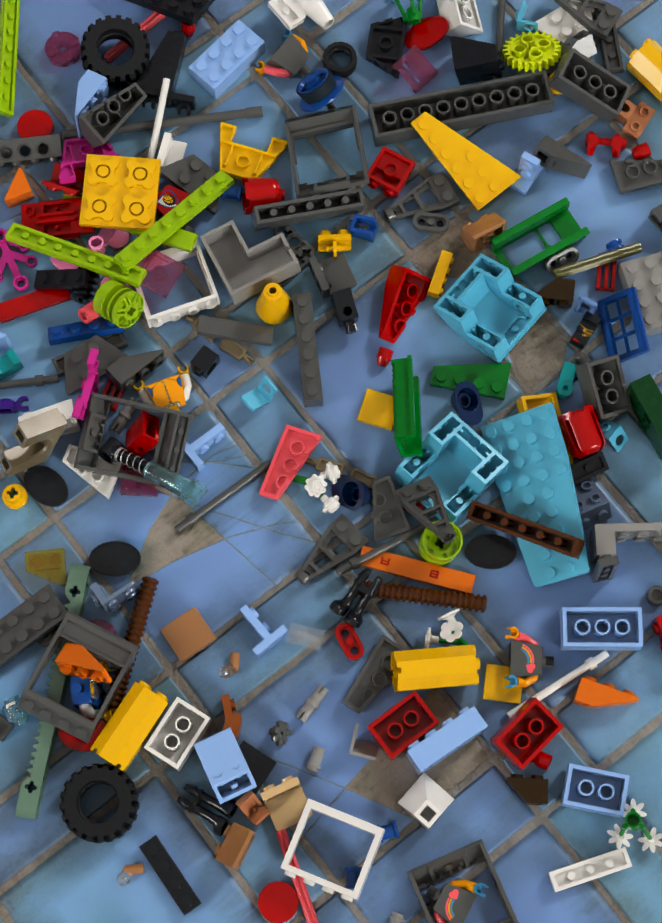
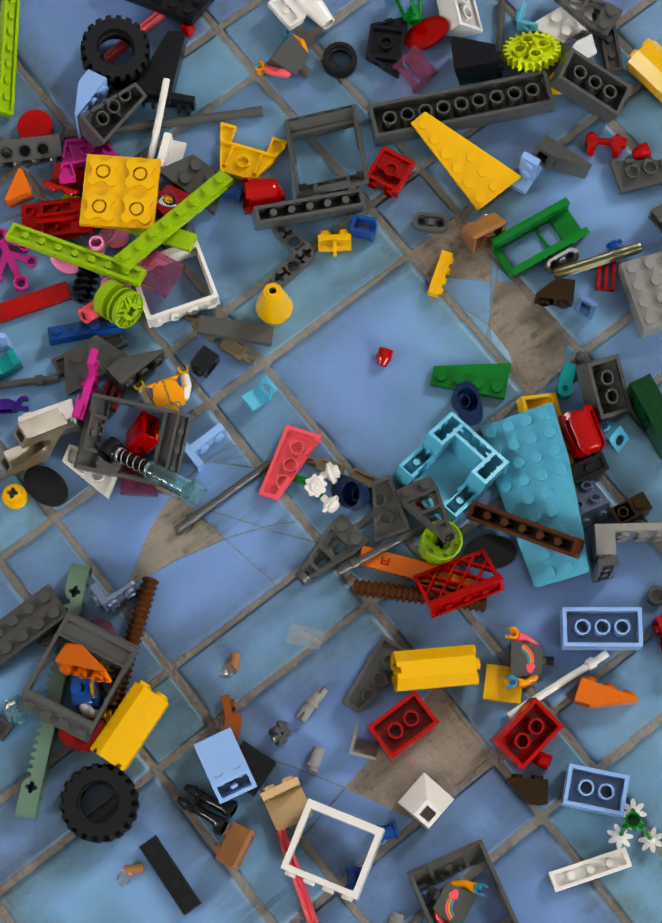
clear yellow wing [25,548,67,586] -> none
black plate [34,269,90,291] -> none
clear pink plate [45,31,81,67] -> none
black piece [89,541,141,576] -> none
light grey pin [110,397,139,435] -> none
white brick [144,697,212,772] -> none
medium nougat slope [160,607,217,663] -> none
light blue brick [189,19,266,99] -> none
light grey piece [199,220,301,305] -> none
nougat bracket [235,790,270,826] -> none
light blue bracket [240,605,288,658] -> none
red tile [258,881,299,923] -> none
dark grey brick [292,292,323,408] -> none
blue piece [296,68,344,112] -> none
dark grey bracket [308,253,357,299] -> none
black piece [329,568,382,628] -> none
black torso [330,287,359,334] -> none
red plate [335,623,364,661] -> none
yellow piece [357,388,394,431] -> none
red wedge [378,265,432,344] -> none
dark grey plate [383,171,460,223] -> none
green piece [391,355,423,458] -> none
light blue brick [406,706,488,775] -> none
white plant [424,608,470,649] -> none
medium azure slope [433,253,547,363] -> none
black leg [569,311,601,350] -> none
blue piece [596,287,650,363] -> none
nougat plate [615,100,656,141] -> none
none -> red fence [413,548,504,619]
none -> dark brown slope [609,491,653,523]

